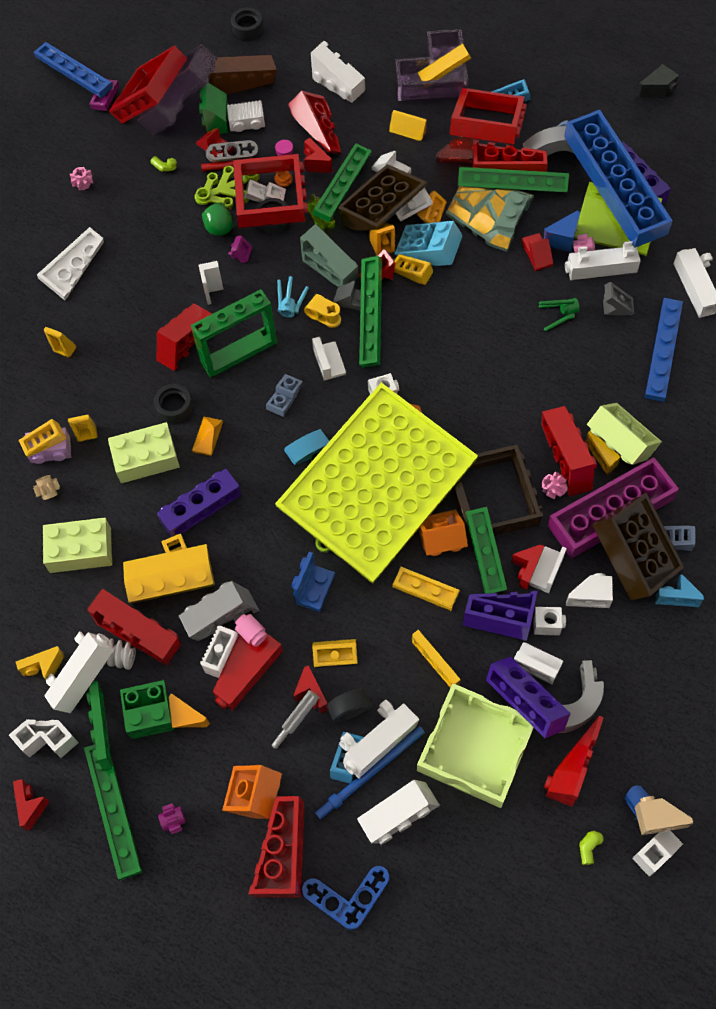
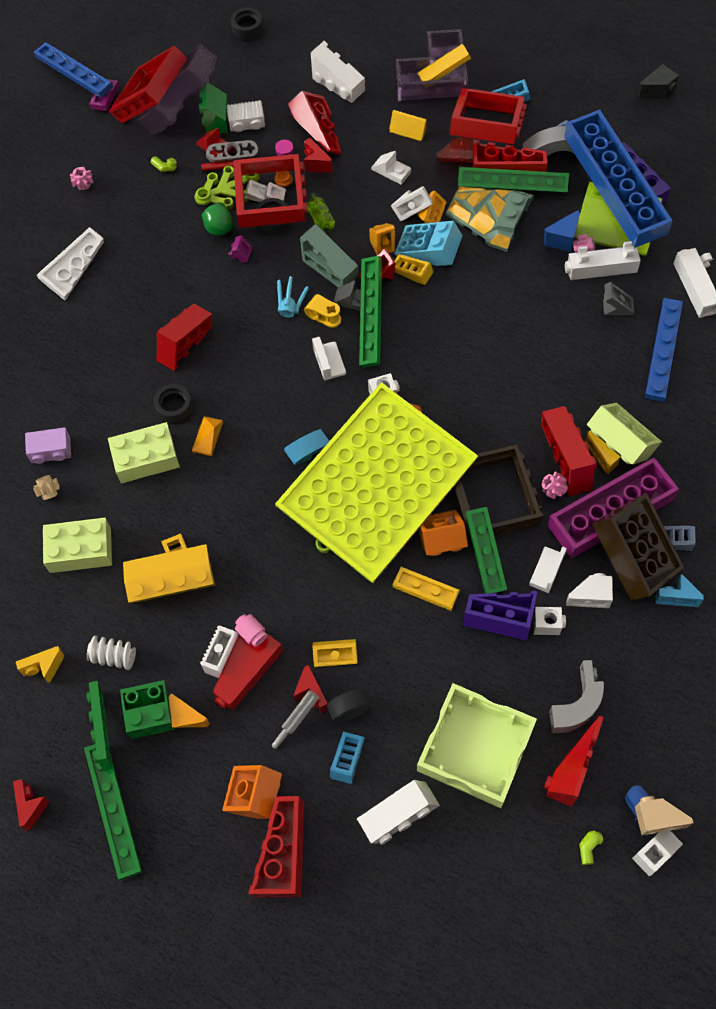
white brick [9,720,78,758] -> none
yellow slope [19,419,67,457] -> none
yellow slope [44,327,76,357] -> none
white brick [45,631,114,713] -> none
yellow slope [68,415,98,442] -> none
red wedge [87,589,181,666] -> none
dark purple brick [157,469,242,537] -> none
magenta gear [158,803,186,834] -> none
light grey wedge [179,581,259,641] -> none
green window [191,289,277,378] -> none
white panel [199,261,223,305] -> none
reddish brown wedge [201,55,277,95] -> none
sand blue slope [266,374,303,417] -> none
blue bracket [292,552,335,612] -> none
blue beam [302,866,389,930] -> none
green plate [313,143,371,222] -> none
blue bar [315,726,425,820] -> none
dark brown slope [337,164,428,231] -> none
white brick [339,700,419,779] -> none
yellow tile [412,630,461,688] -> none
dark purple brick [486,657,571,738] -> none
red slope [511,545,544,590] -> none
white panel [514,643,563,684] -> none
red slope [521,233,553,271] -> none
green plant [539,298,579,331] -> none

